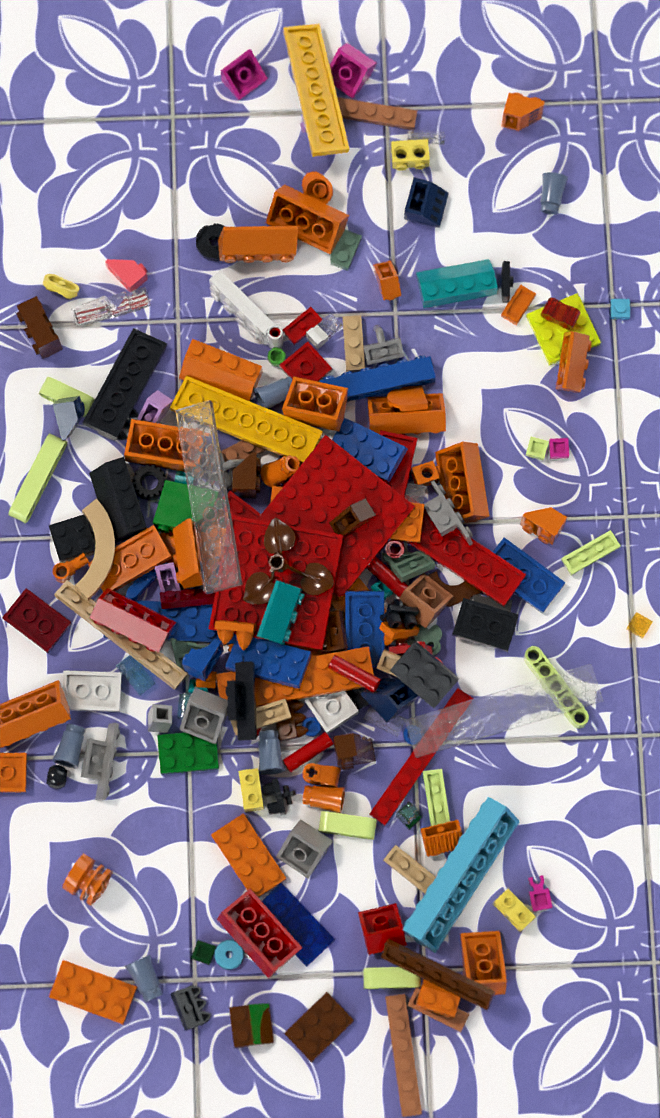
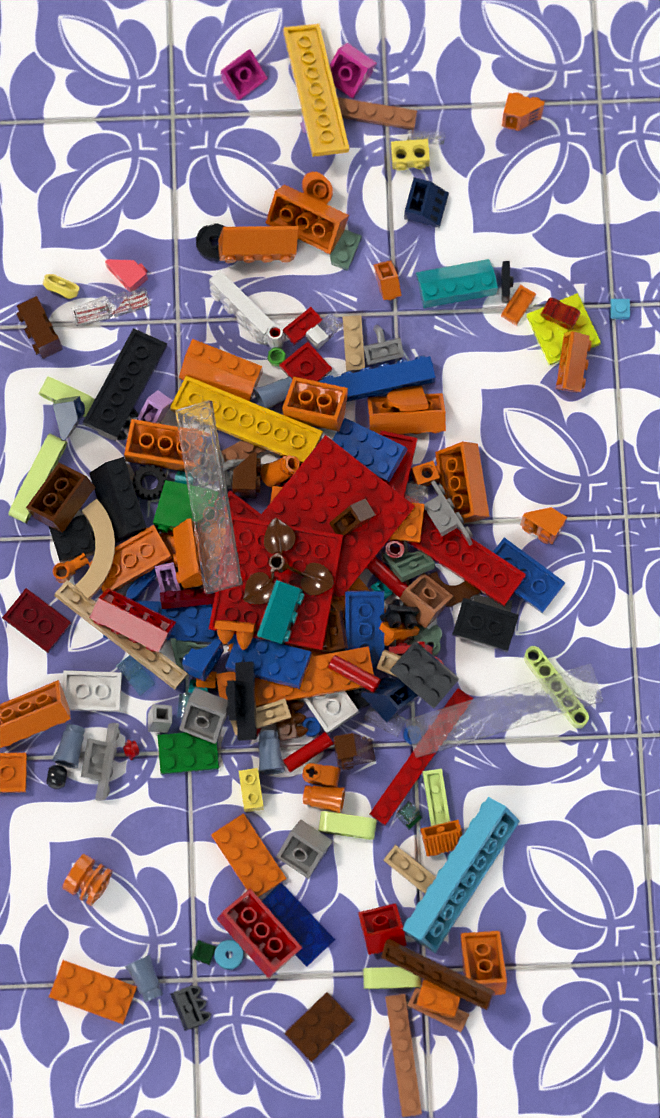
reddish brown slope [229,1003,274,1049] -> none
black hips [262,778,296,816] -> none
light yellow brick [493,889,535,932] -> none
yellowish green plate [525,436,549,461] -> none
dark pink plate [528,875,553,912] -> none
sand blue plant [540,172,568,215] -> none
dark pink plate [549,438,569,459] -> none
yellowish green plate [561,530,621,576] -> none
clear yellow plate [626,612,653,639] -> none
none -> reddish brown brick [26,463,95,533]
none -> red plate [123,739,139,760]

